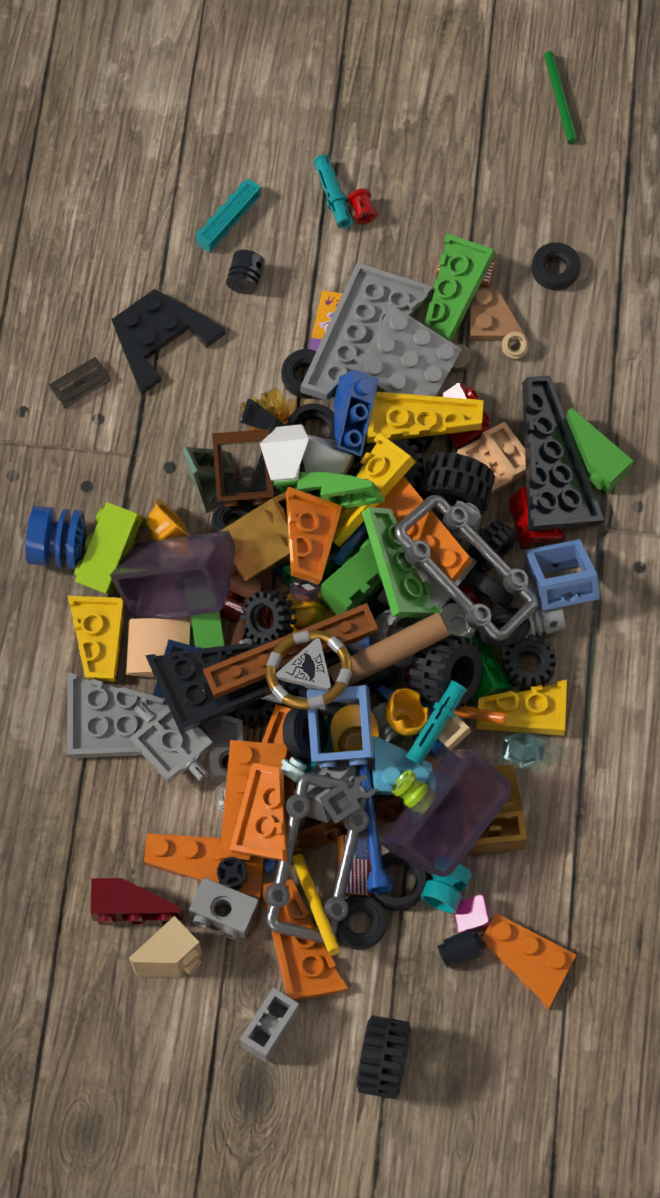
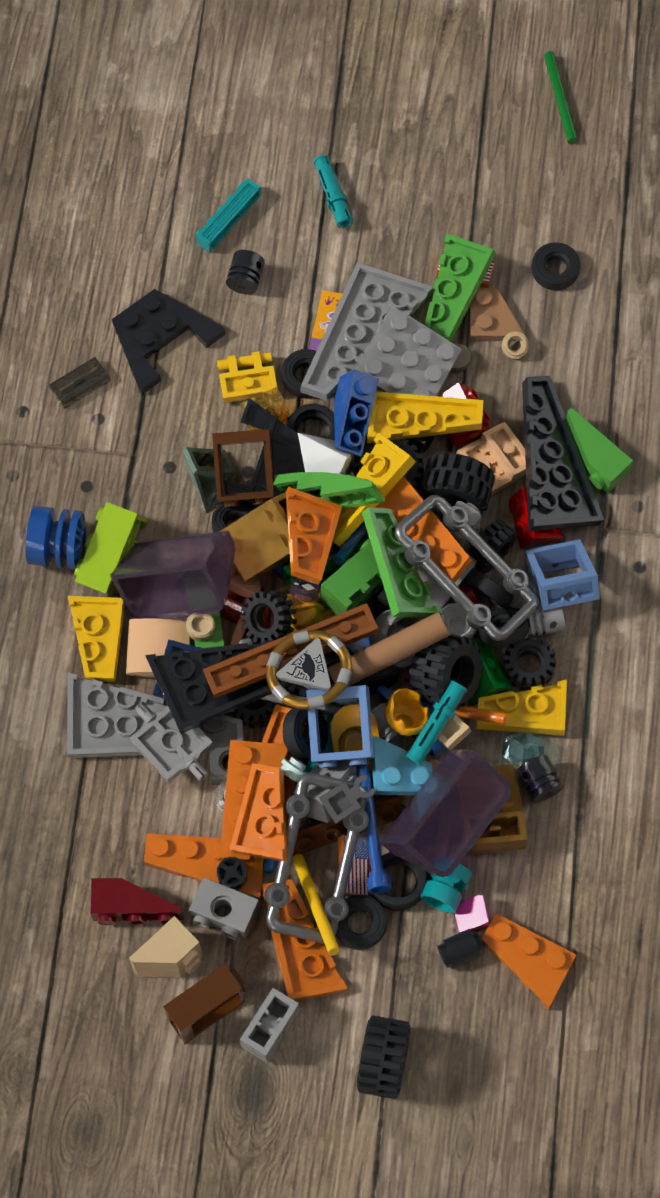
light orange piece [146,499,193,544] -> none
white slope [260,424,309,482] -> none
red bush [348,188,378,224] -> none
lime wheel [391,770,429,808] -> none
none -> reddish brown window [163,964,246,1044]
none -> tan tile [186,611,216,641]
none -> yellow plate [217,351,278,403]
none -> black piece [516,755,564,803]

